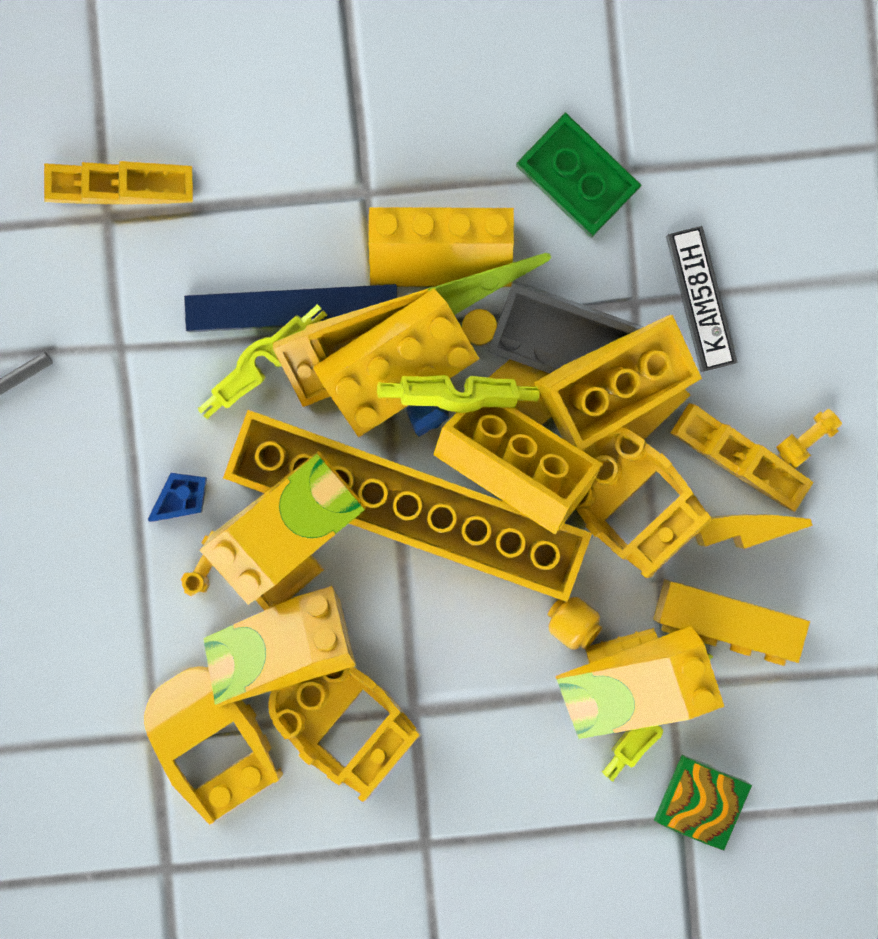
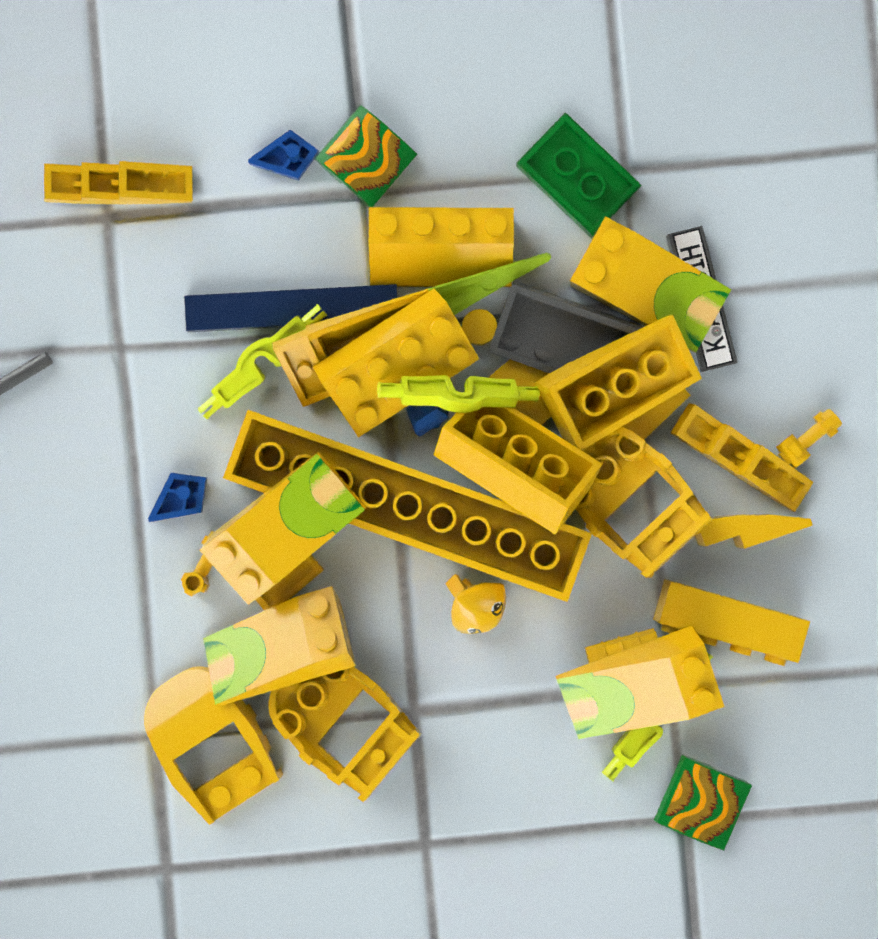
yellow head [547,596,602,650] -> none
none -> blue piece [248,130,319,181]
none -> slope [314,105,418,207]
none -> yellow piece [445,574,507,634]
none -> yellow slope [570,216,732,353]

